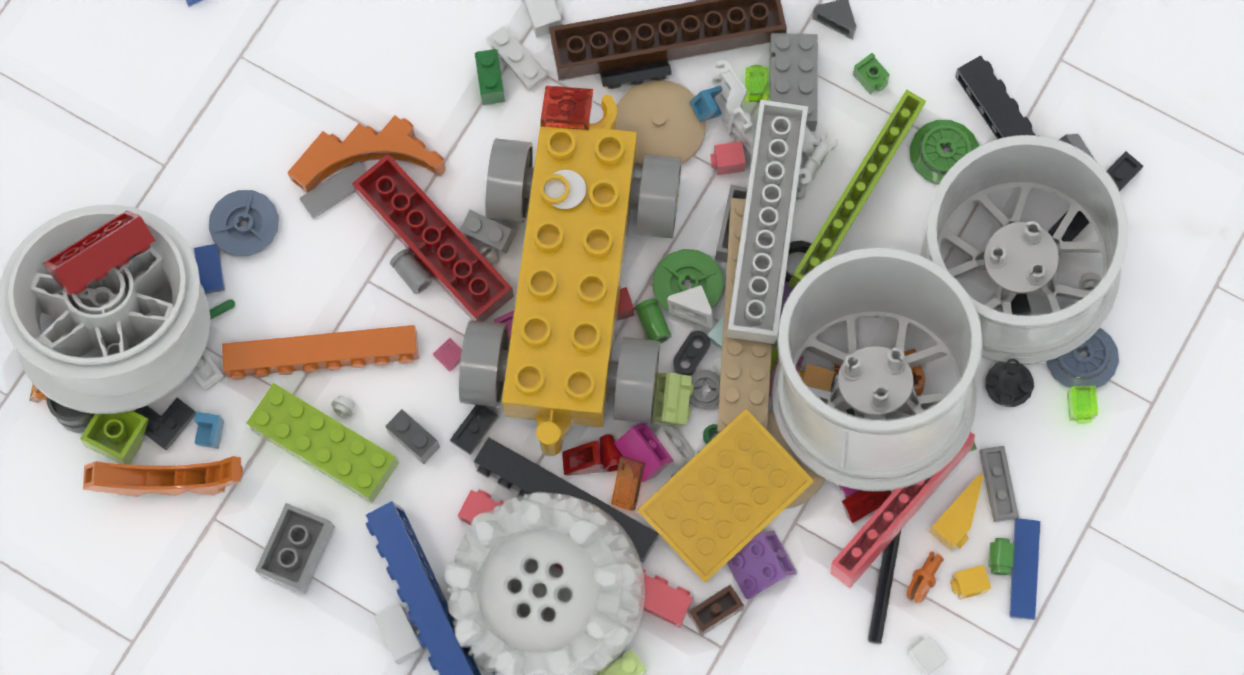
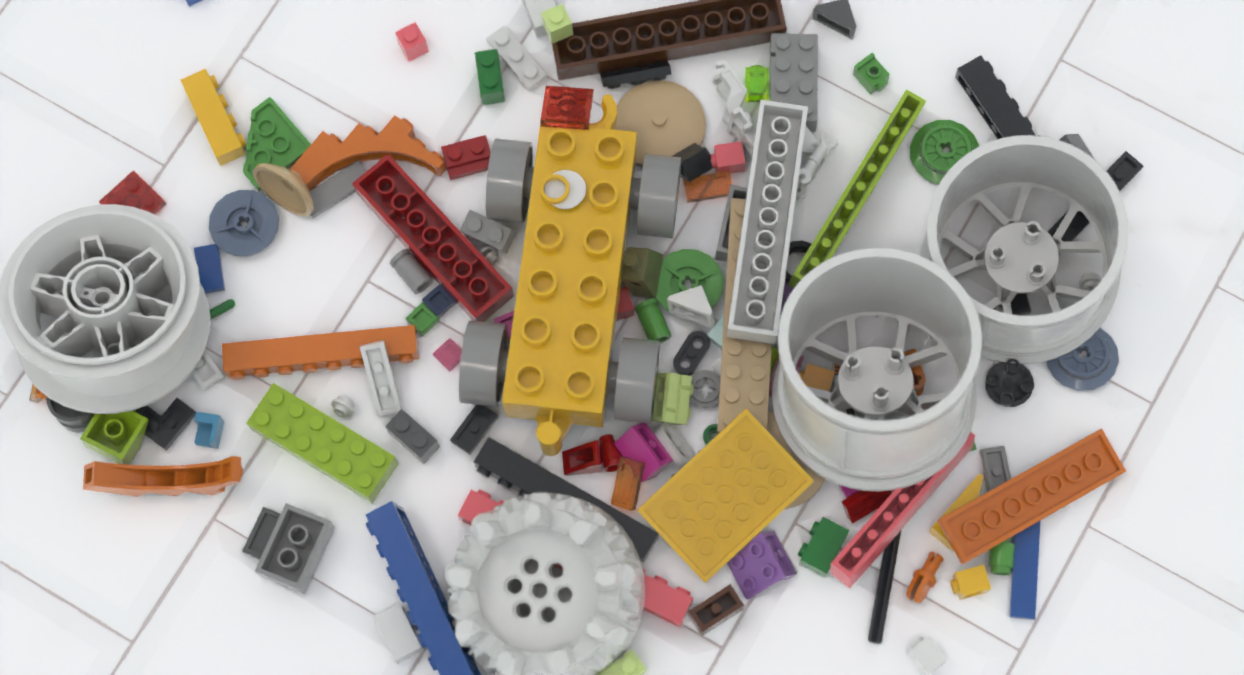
red slope [43,210,156,295] -> none
dark azure panel [690,86,723,122] -> none
clear neon green brick [1067,386,1098,424] -> none
none -> clear red plate [99,170,167,215]
none -> yellow brick [180,68,247,166]
none -> dark grey tile [242,507,280,559]
none -> bright green plate [243,97,311,192]
none -> tan dish [253,163,314,217]
none -> white plate [360,340,402,417]
none -> coral brick [395,22,429,62]
none -> bright green tile [405,302,440,336]
none -> dark blue plate [422,284,456,318]
none -> red plate [441,135,491,180]
none -> yellowish green brick [541,4,573,44]
none -> olive torso [622,247,663,298]
none -> black brick [672,143,713,182]
none -> clear orange tile [683,171,732,203]
none -> green brick [797,517,850,578]
none -> orange plate [937,428,1126,565]

